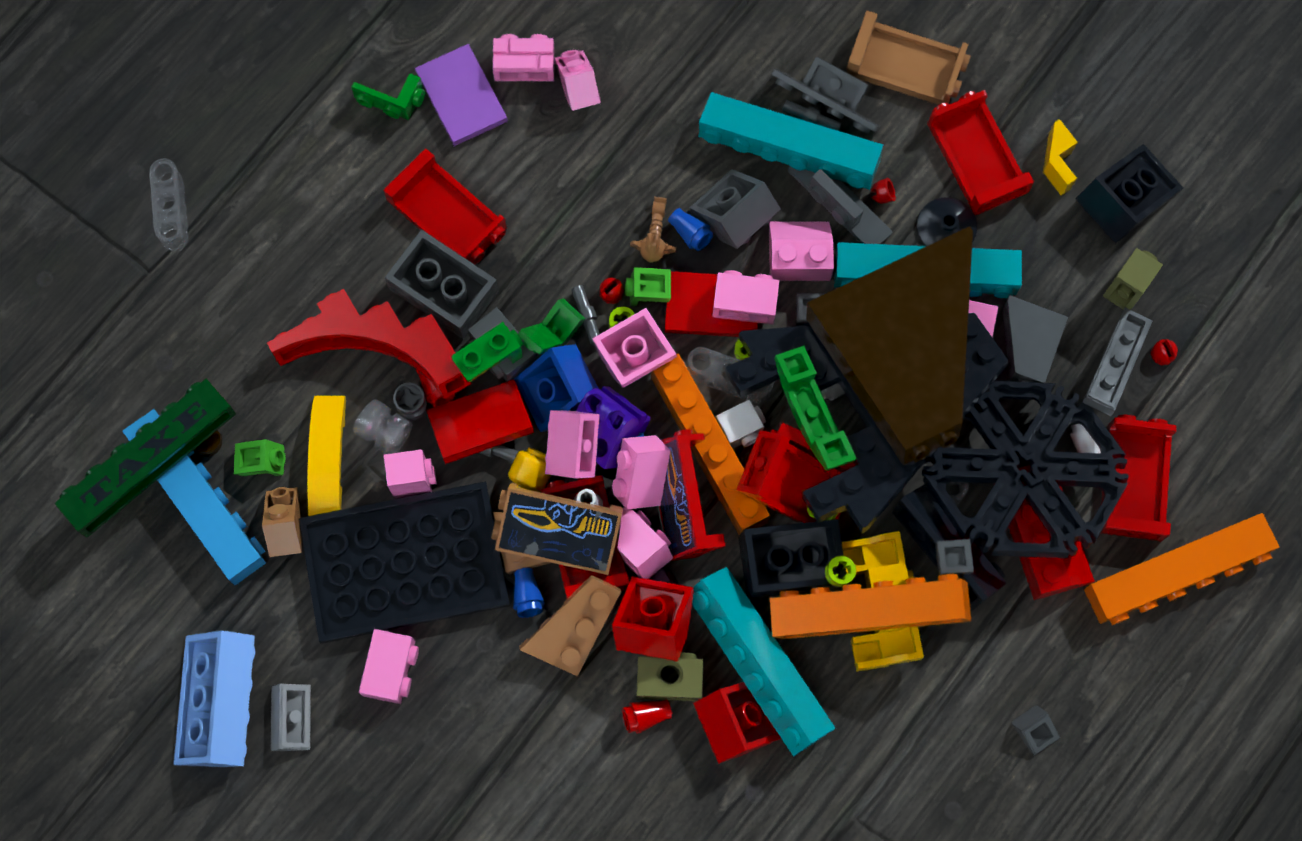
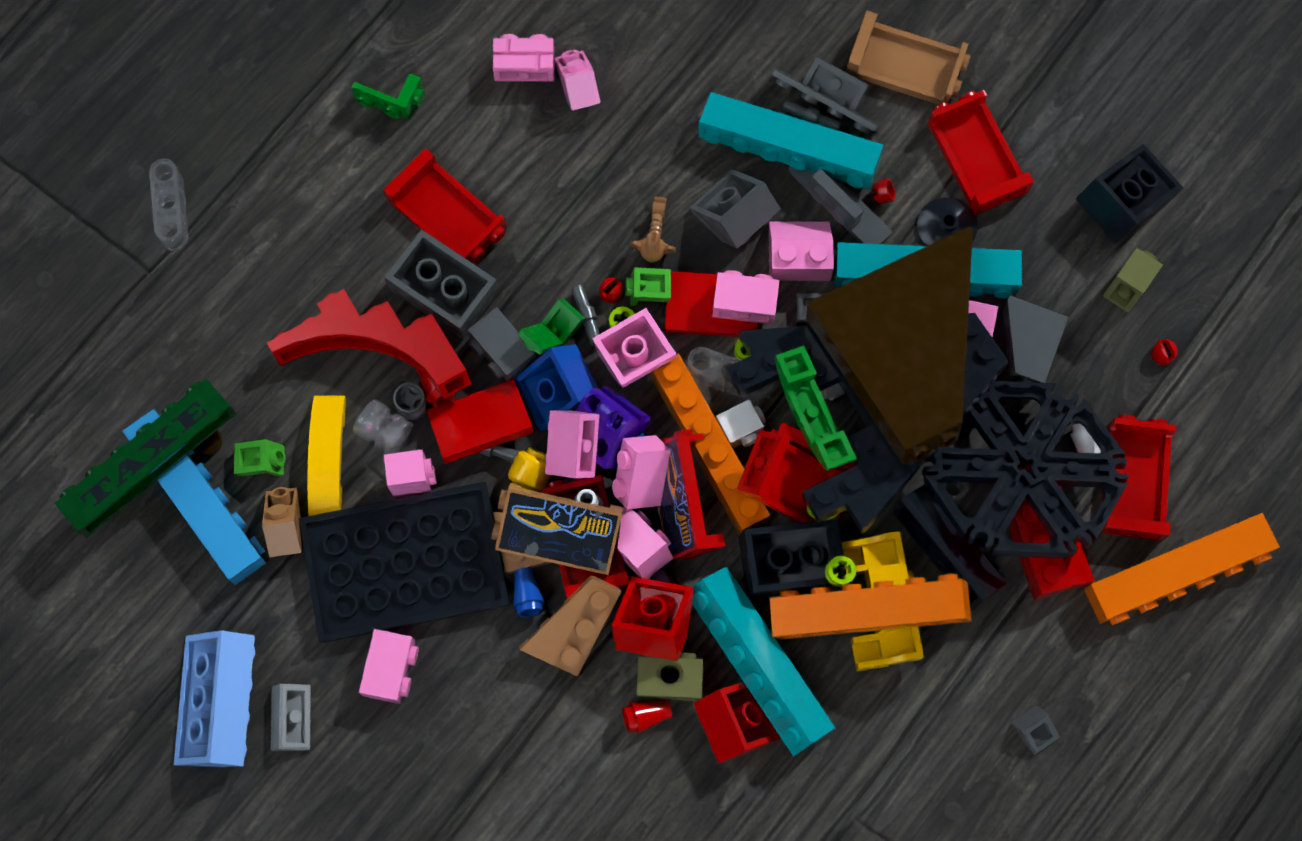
medium lavender tile [415,44,508,146] -> none
green bracket [452,322,524,382] -> none
blue cone [668,208,713,251] -> none
dark grey plate [935,539,974,576] -> none
yellow slope [1043,119,1078,196] -> none
dark grey tile [1082,308,1153,416] -> none

